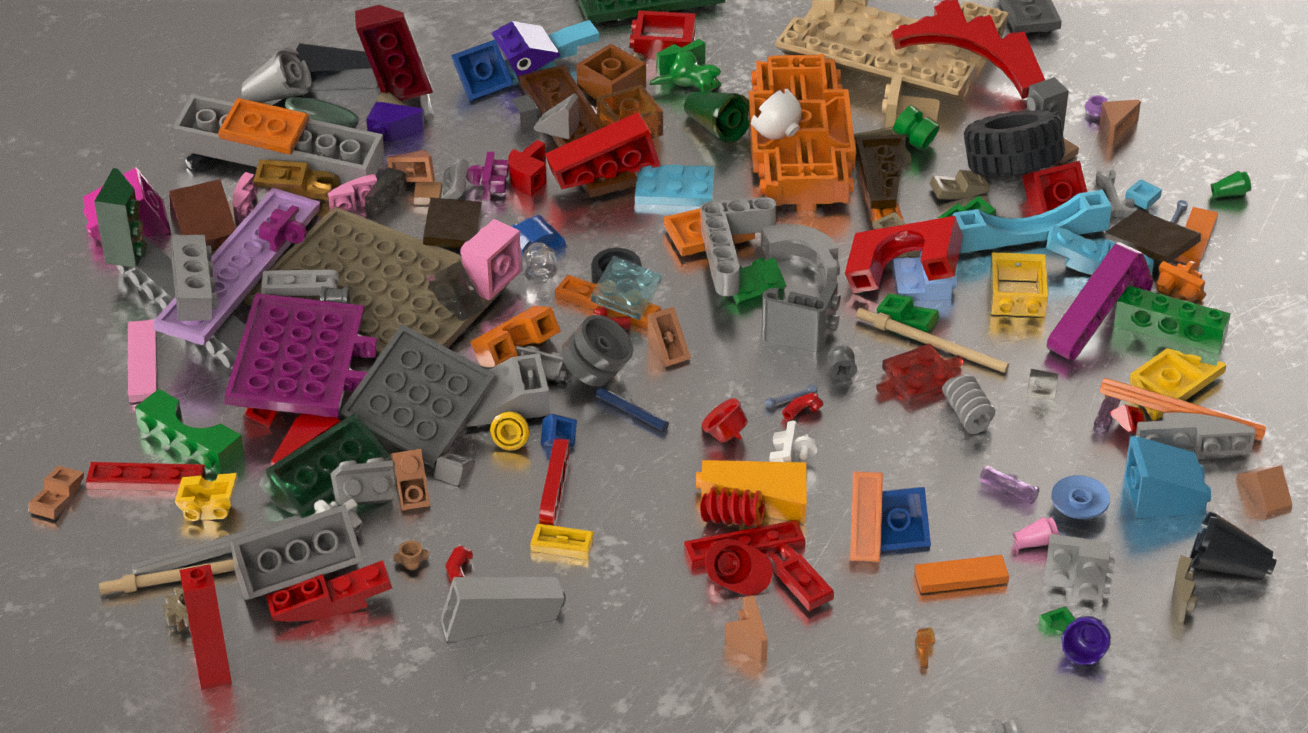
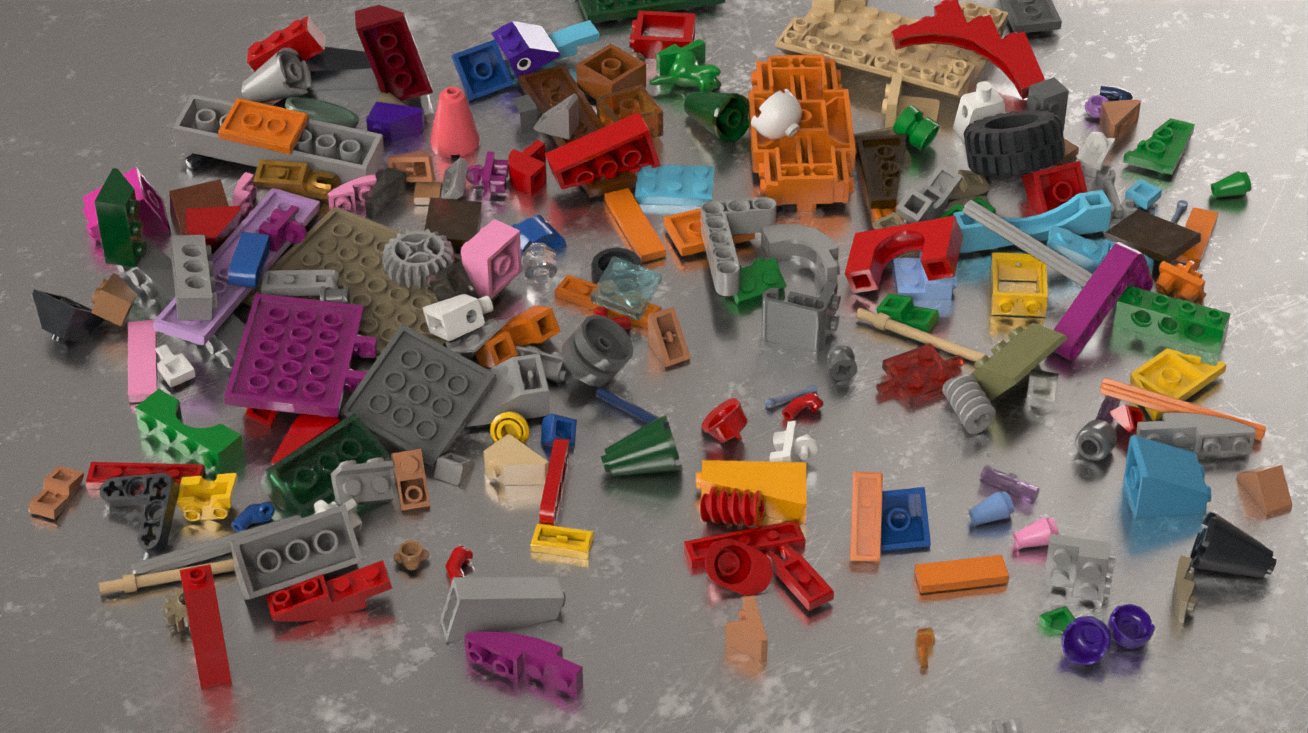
medium blue dish [1051,475,1110,519] -> none
none -> black slope [32,289,105,344]
none -> medium nougat slope [91,273,137,326]
none -> black beam [99,473,179,556]
none -> white plate [155,344,196,387]
none -> red slope [184,206,240,254]
none -> blue beam [228,231,270,289]
none -> blue arm [231,502,274,532]
none -> red arch [247,16,325,72]
none -> light grey gear [382,228,455,289]
none -> white torso [423,294,493,341]
none -> coral cone [430,86,480,158]
none -> light grey hinge [445,318,509,360]
none -> magenta slope [464,631,583,695]
none -> tan slope [484,434,549,485]
none -> dark green cone [601,415,683,476]
none -> orange tile [604,188,666,263]
none -> light grey arch [896,163,962,223]
none -> white torso [953,81,1006,143]
none -> light grey axle [963,200,1093,287]
none -> medium blue cone [969,491,1015,526]
none -> olive slope [970,323,1068,401]
none -> dark grey head [1075,419,1117,461]
none -> white hips [1076,132,1115,177]
none -> dark blue arm [1100,85,1133,101]
none -> dark purple hair [1107,604,1155,649]
none -> green wing [1123,118,1195,175]

